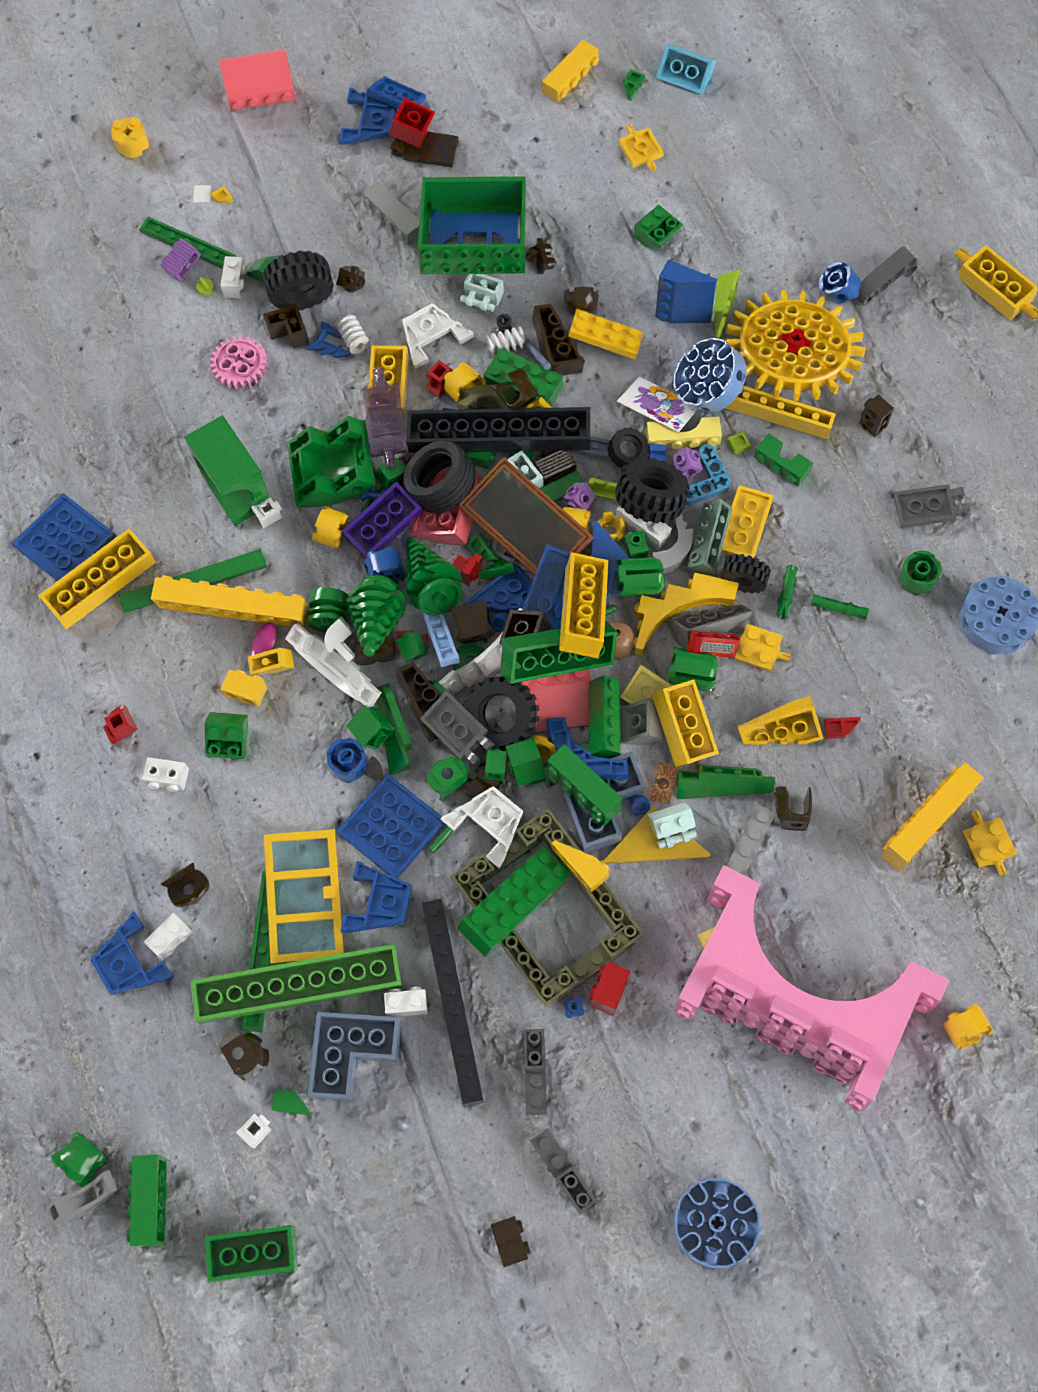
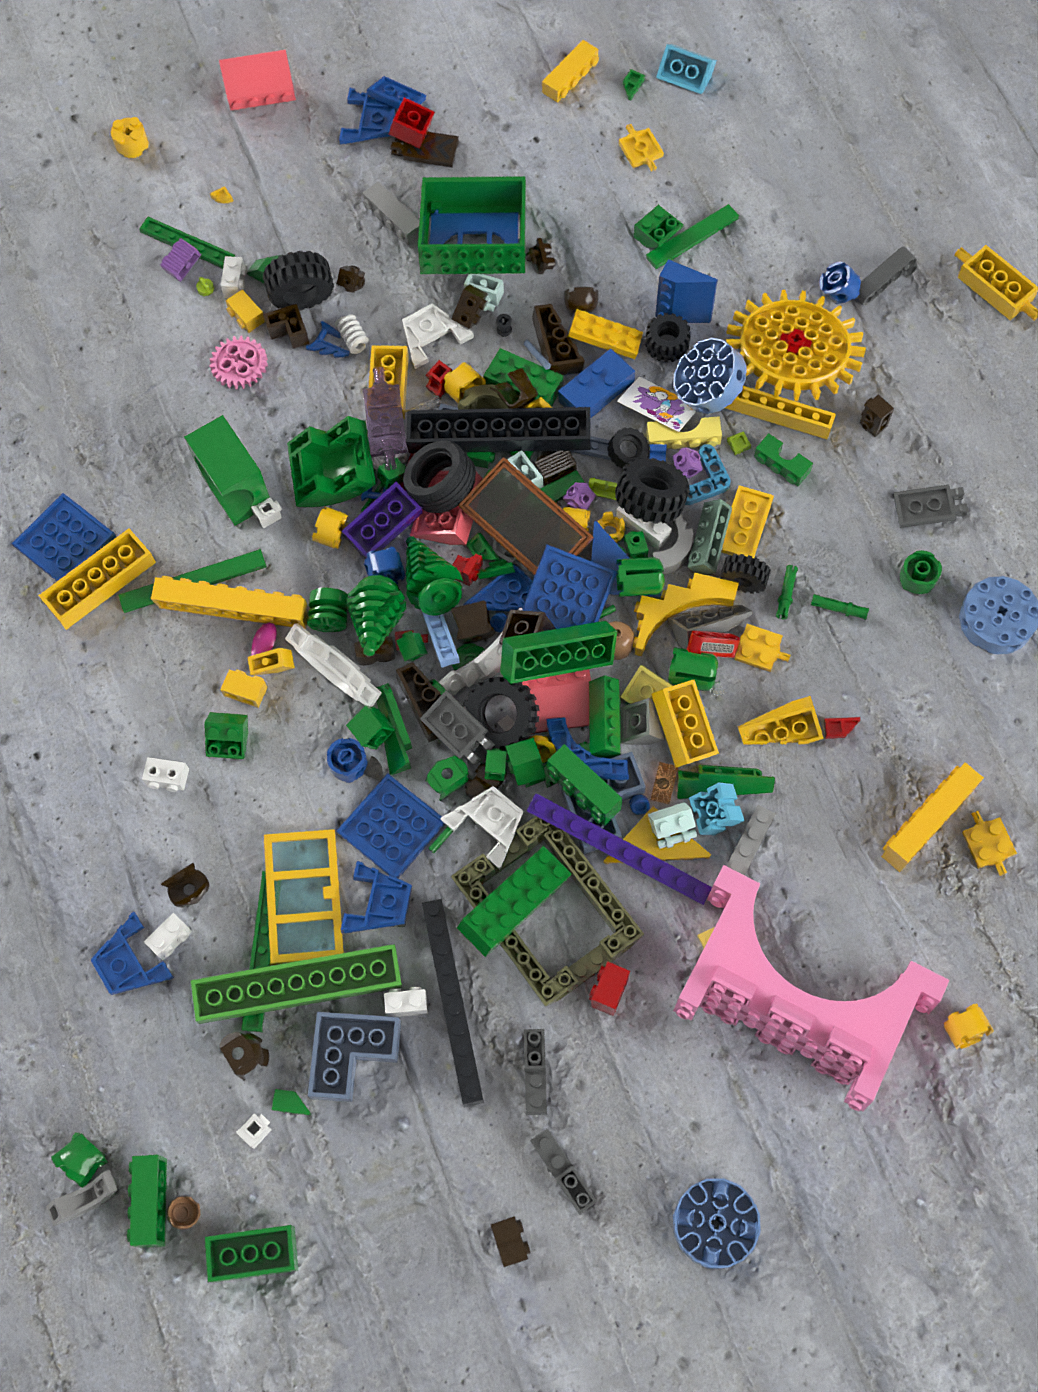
red brick [103,704,138,744] -> none
white sticker [193,185,211,202] -> none
white brick [324,617,356,662] -> none
white piece [486,326,525,356] -> none
yellow slope [551,840,610,893] -> none
yellow brick [559,552,608,658] -> none
blue plate [563,996,585,1018] -> none
lime wedge [713,270,741,339] -> none
dark brown piece [774,786,812,831] -> none
none -> medium nougat hair [167,1196,200,1230]
none -> yellow brick [225,289,265,333]
none -> dark brown brick [451,284,488,329]
none -> dark purple plate [526,793,712,905]
none -> blue brick [558,348,635,418]
none -> black tyre [645,313,691,363]
none -> green tile [646,204,739,270]
none -> medium azure brick [689,783,744,835]

